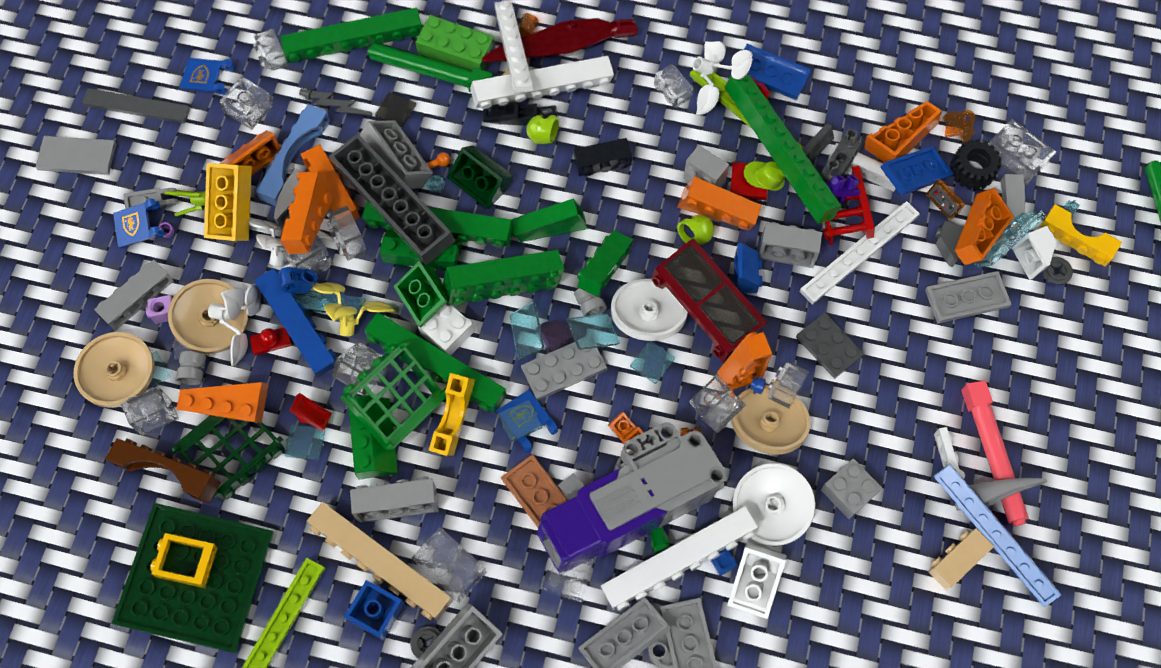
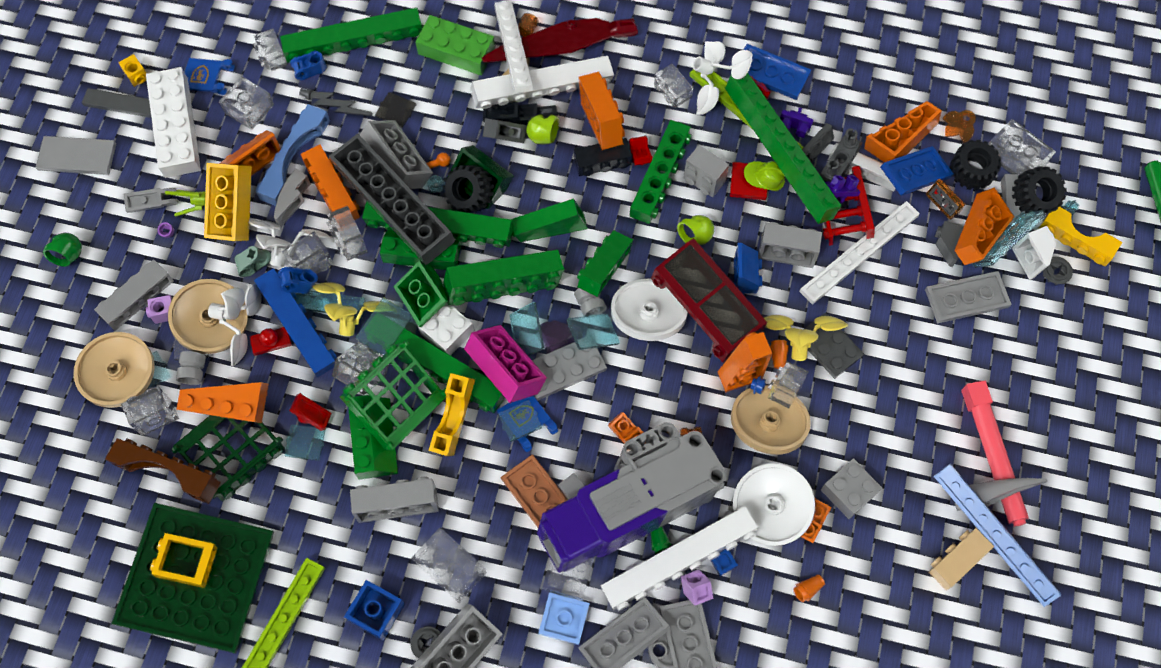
flag [113,198,164,248] -> none
orange wedge [280,171,333,254] -> none
tan brick [307,502,453,621] -> none
green brick [368,43,494,92] -> none
clear light blue piece [630,341,675,384] -> none
orange wedge [677,176,762,230] -> none
clear brick [689,374,746,433] -> none
white slope [727,542,786,619] -> none
white plate [934,427,965,479] -> none
none -> green helmet [43,232,82,267]
none -> yellow brick [118,54,147,87]
none -> white brick [146,67,201,178]
none -> sand green piece [234,246,271,277]
none -> blue piece [290,51,327,80]
none -> clear light blue piece [356,297,412,355]
none -> black tyre [443,165,494,212]
none -> dark pink brick [464,325,547,403]
none -> dark grey slope [483,119,526,143]
none -> light blue plate [538,592,590,645]
none -> orange brick [578,72,625,150]
none -> green brick [629,120,692,224]
none -> red bracket [629,136,652,165]
none -> lavender brick [681,569,713,606]
none -> light yellow plant [764,315,848,361]
none -> orange cone [770,340,789,369]
none -> dark purple hips [780,107,814,138]
none -> orange cone [793,575,825,602]
none -> orange slope [801,499,832,543]
none -> black tyre [1012,166,1067,216]

